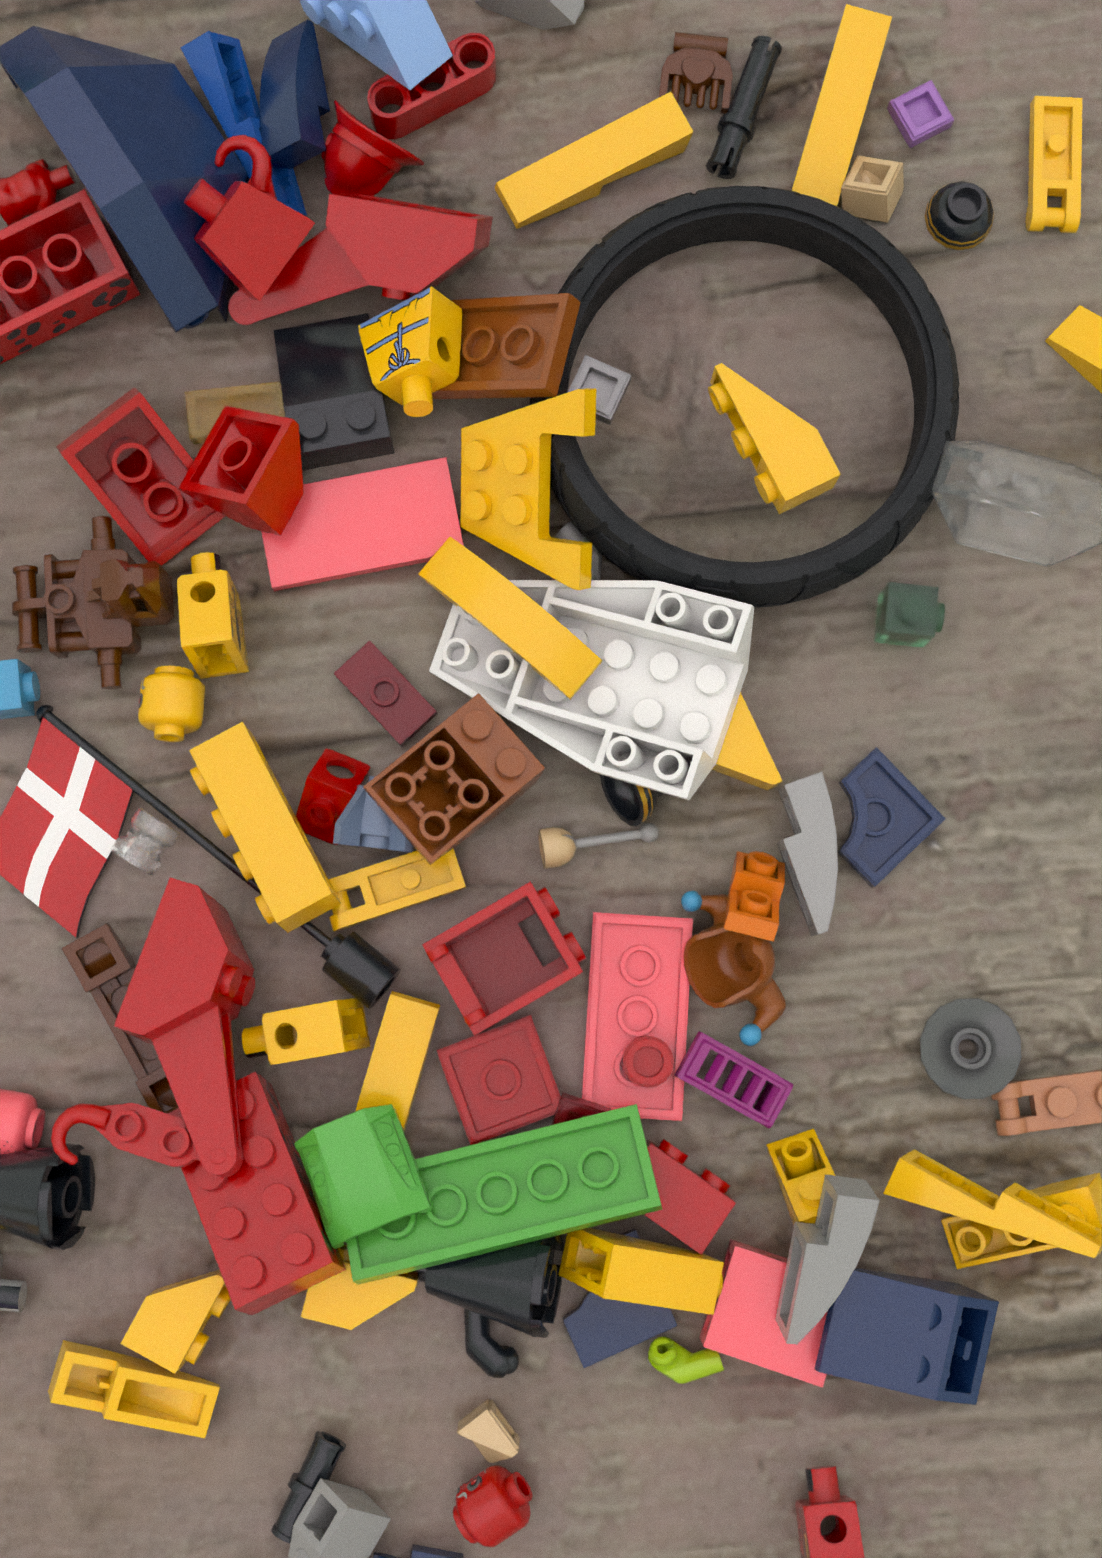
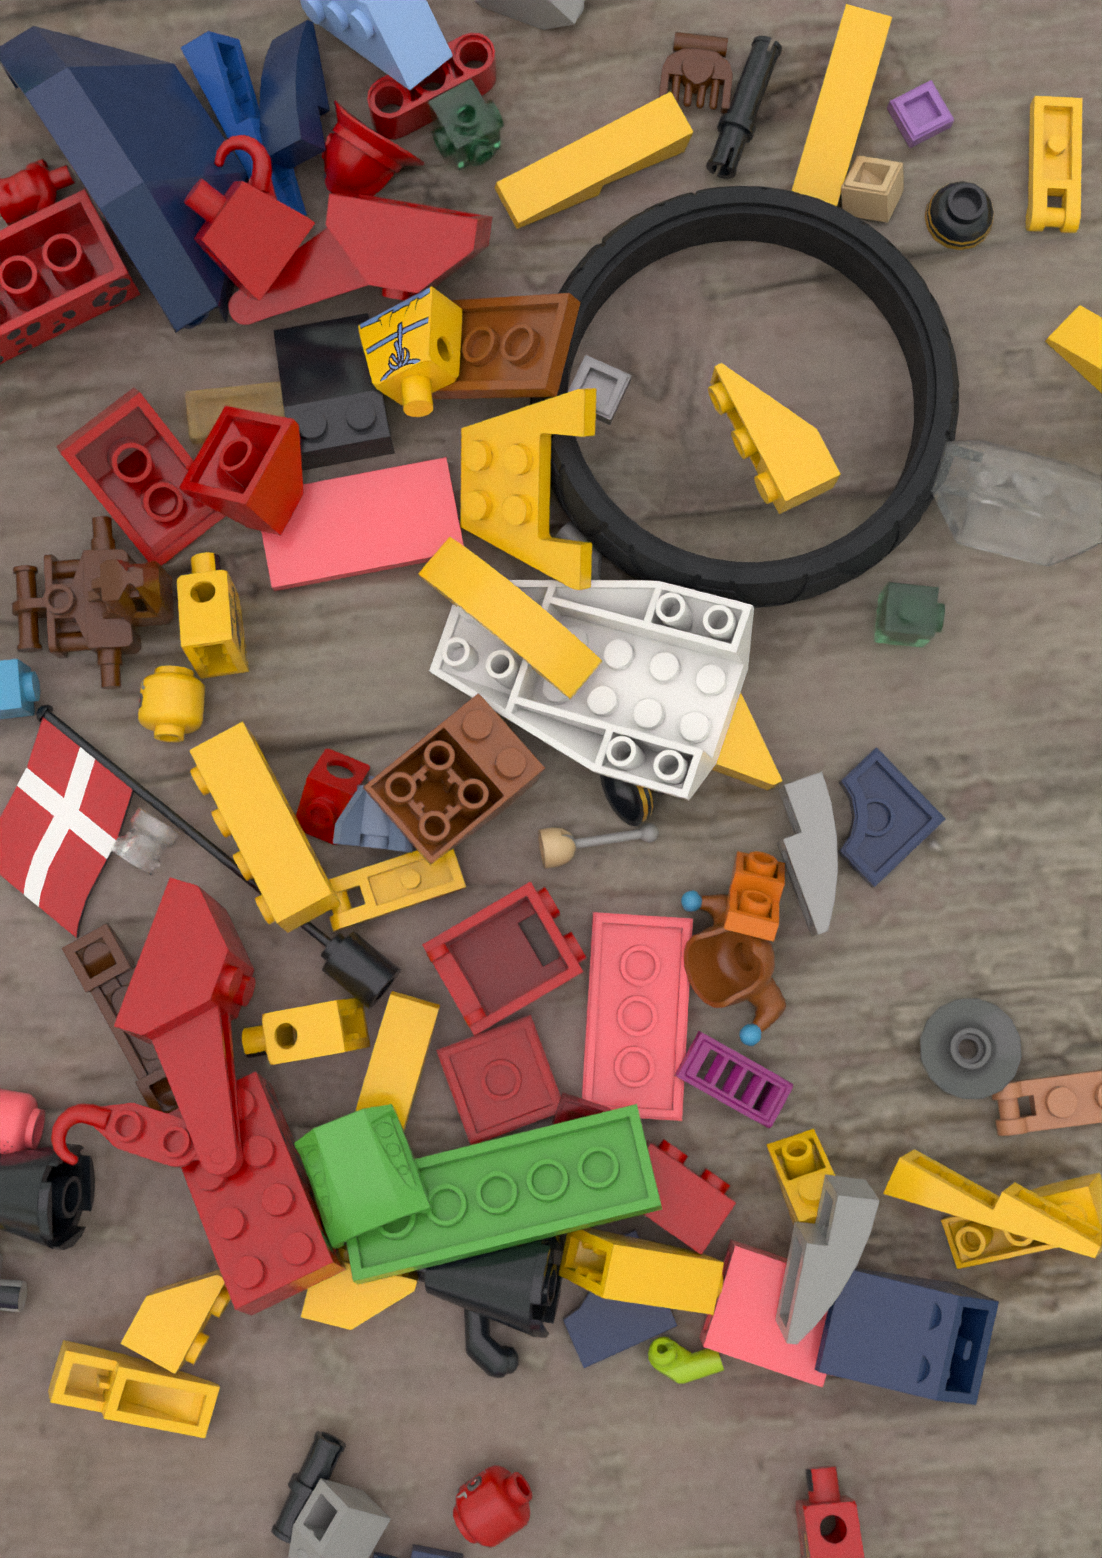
dark red plate [333,640,437,747] -> none
tan slope [457,1398,520,1463] -> none
red tile [622,1036,674,1088] -> none
none -> clear green brick [429,79,504,171]

